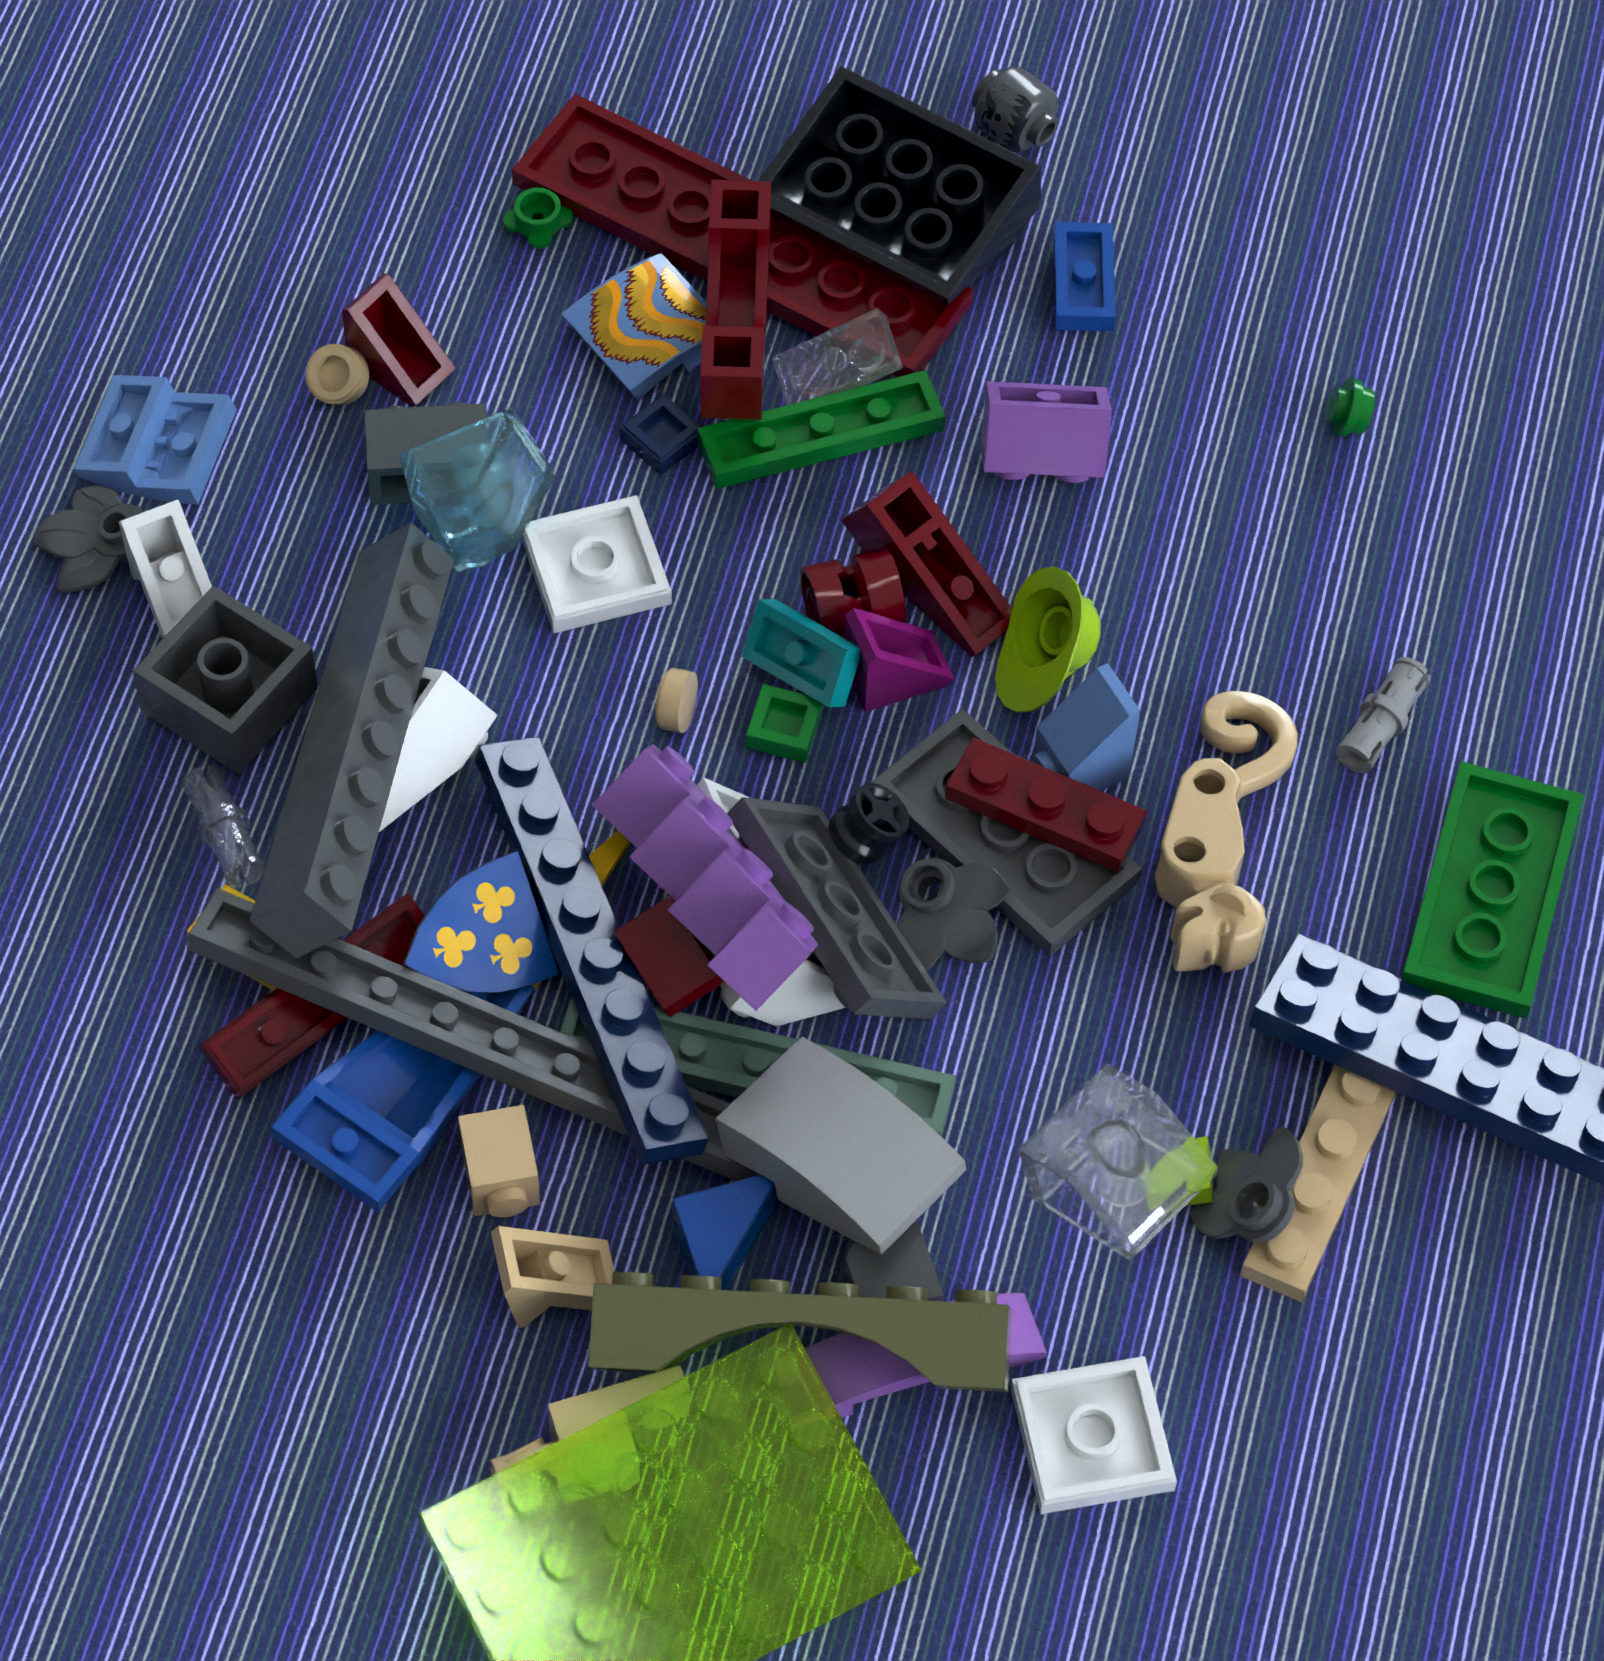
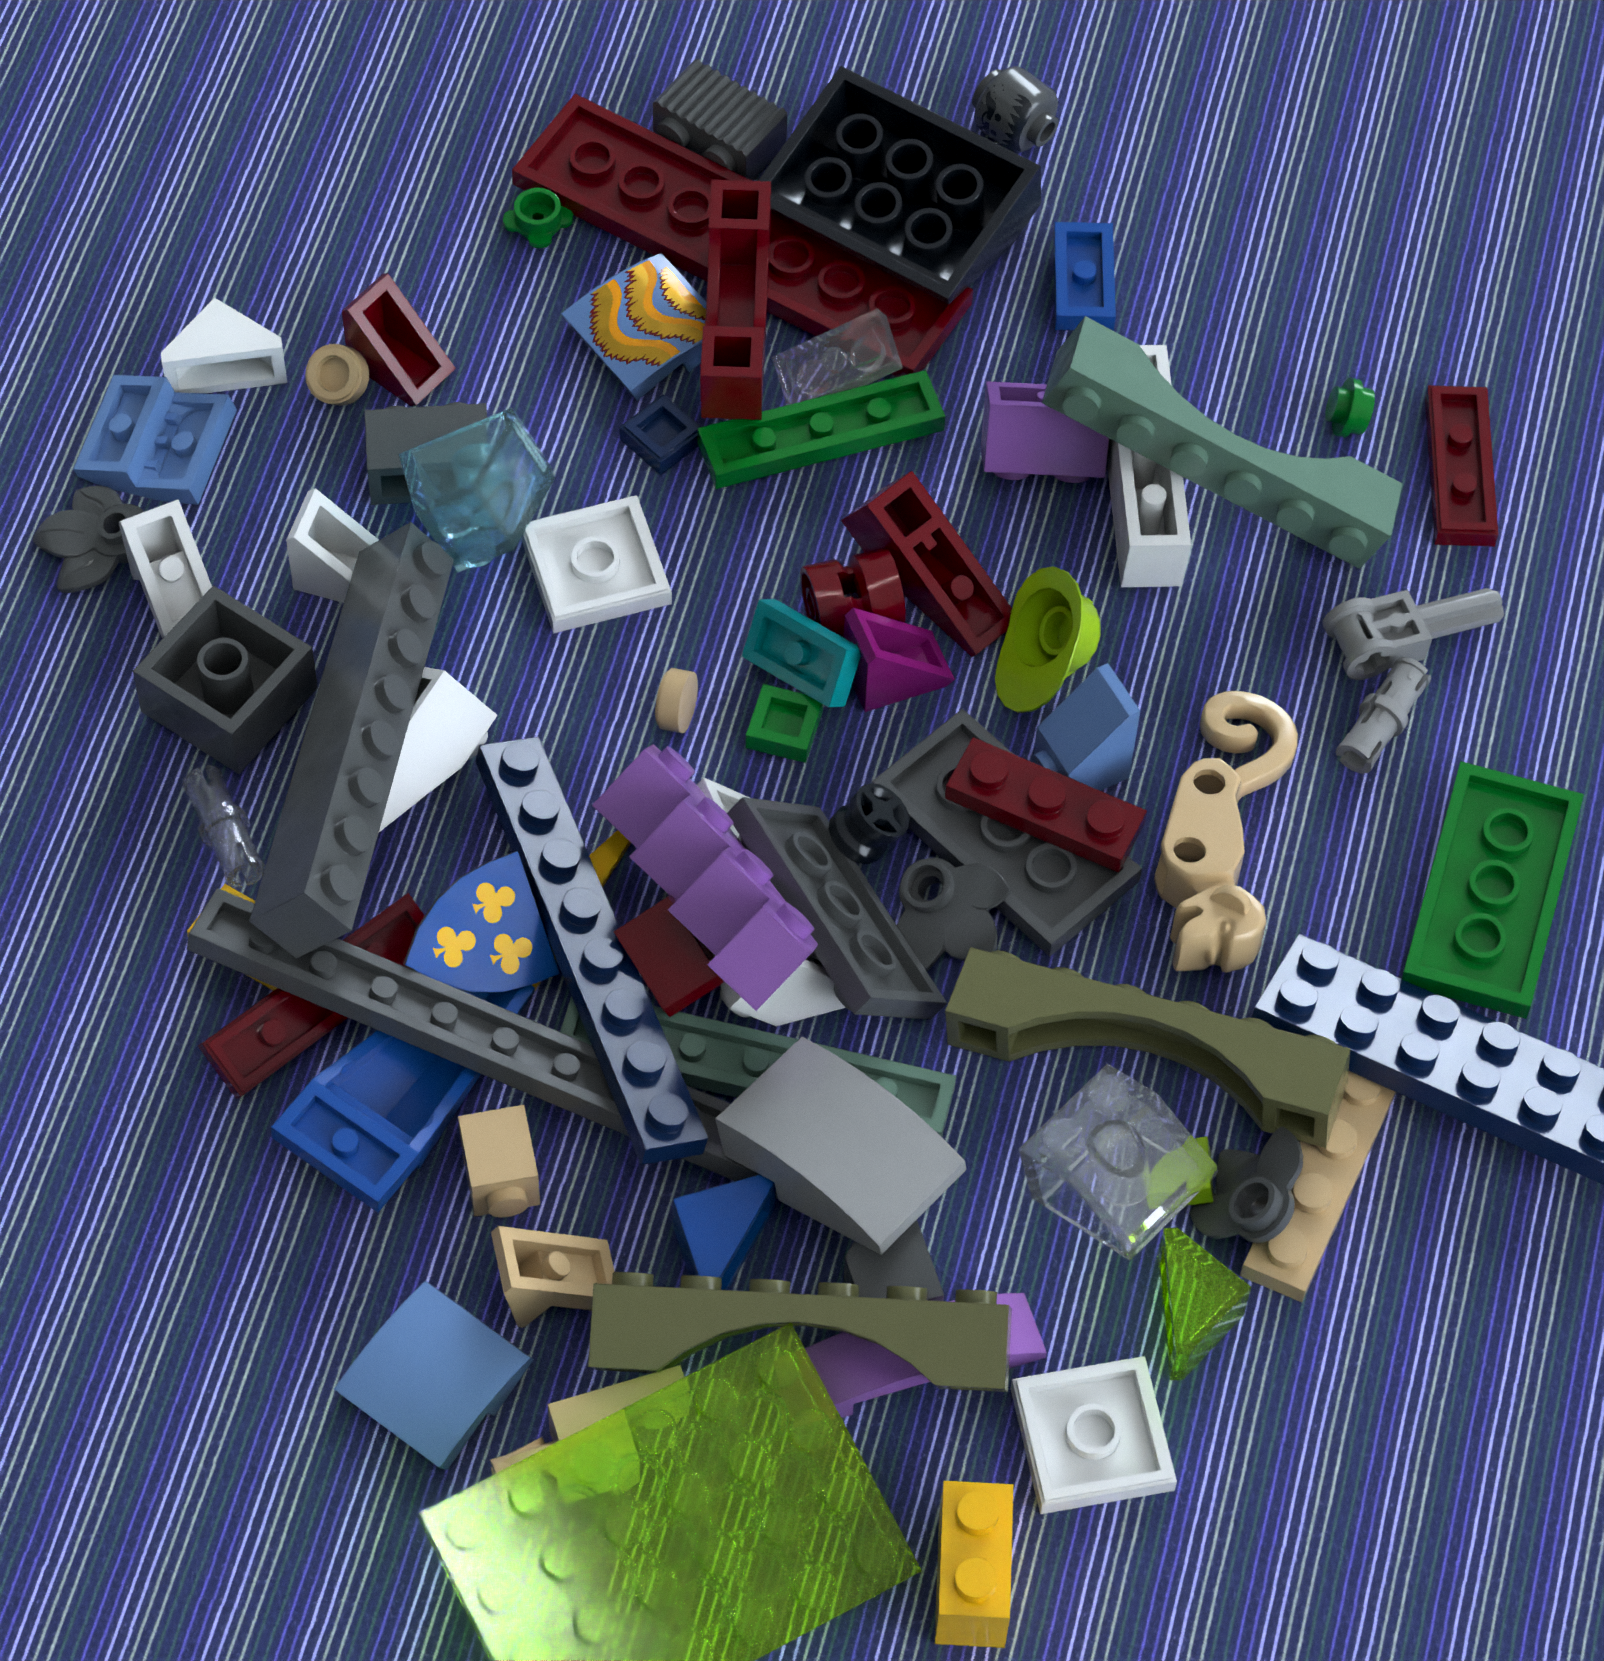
none -> white slope [161,298,287,394]
none -> white slope [286,488,379,603]
none -> medium blue slope [334,1281,534,1470]
none -> dark grey brick [653,59,787,180]
none -> yellow brick [935,1480,1014,1648]
none -> olive arch [945,947,1350,1148]
none -> sand green arch [1042,316,1403,569]
none -> white brick [1107,345,1191,587]
none -> clear neon green slope [1158,1228,1251,1380]
none -> light grey connector [1323,588,1504,680]
none -> dark red tile [1425,385,1498,547]

